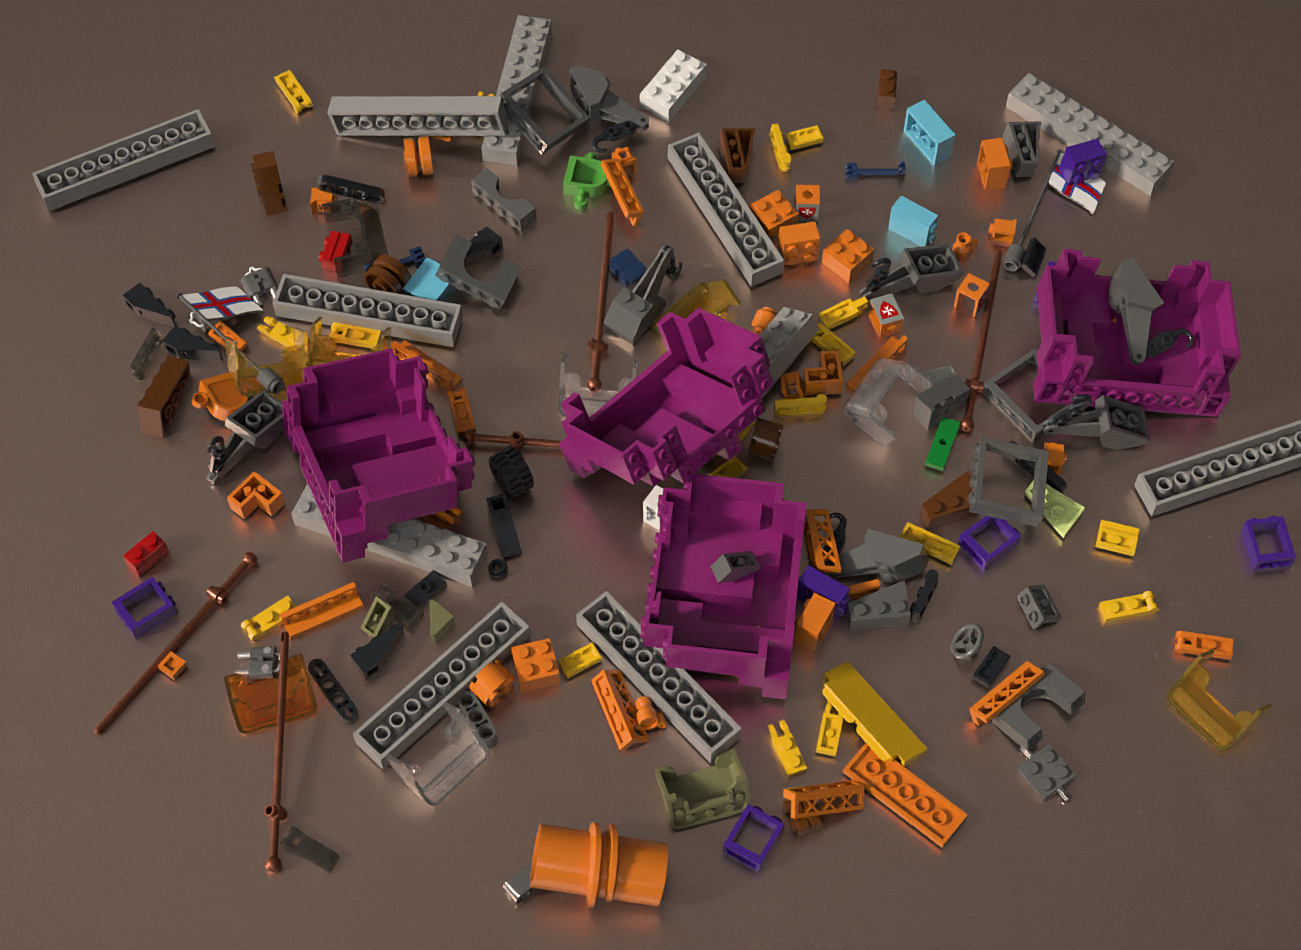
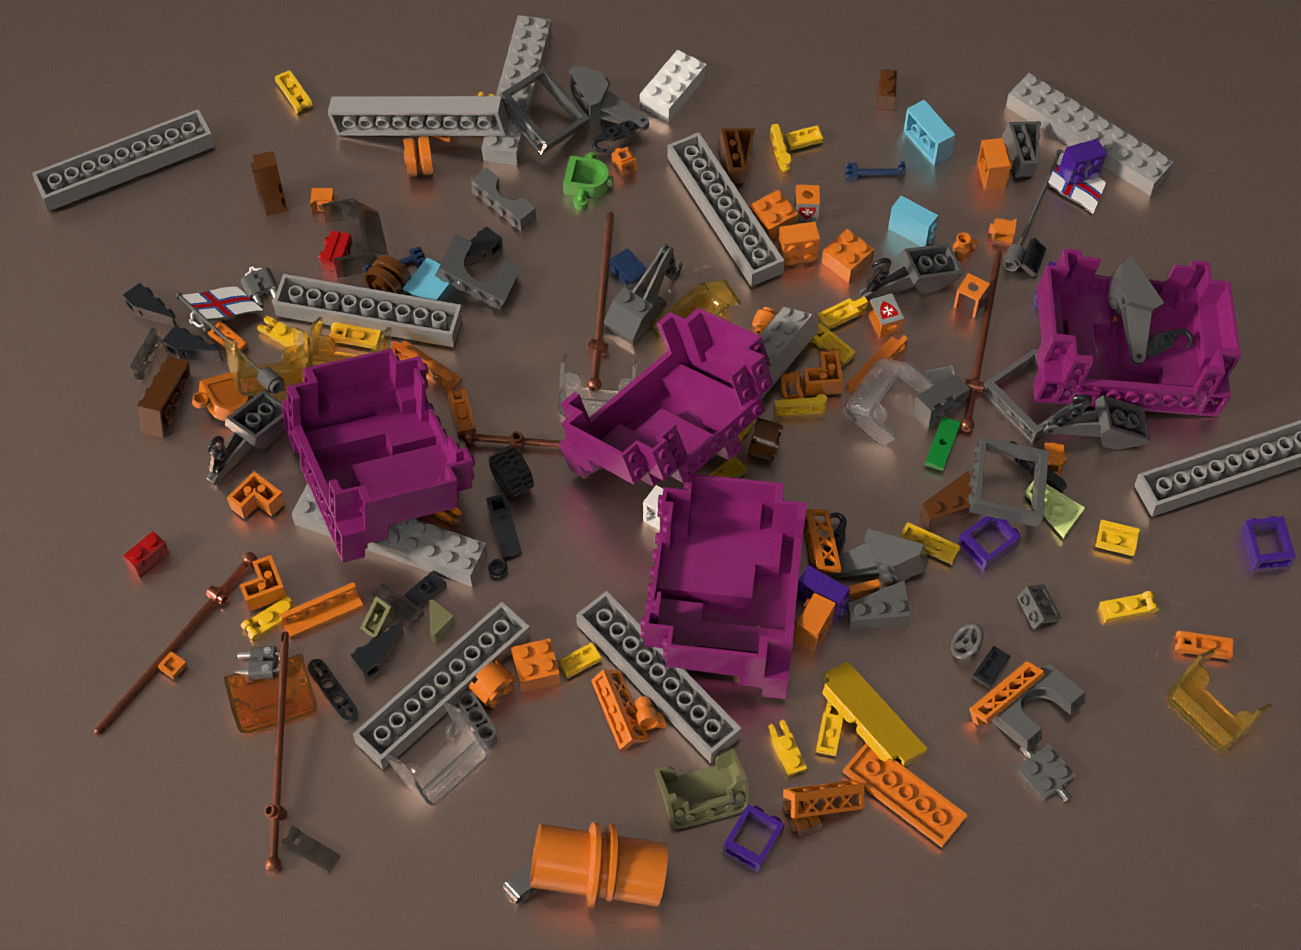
dark purple window [111,576,177,639] -> none
black beam [317,175,385,204] -> none
orange fence [601,158,644,227] -> none
dark grey slope [710,551,760,583] -> none
black hinge [910,569,939,624] -> none
none -> orange brick [240,555,286,612]

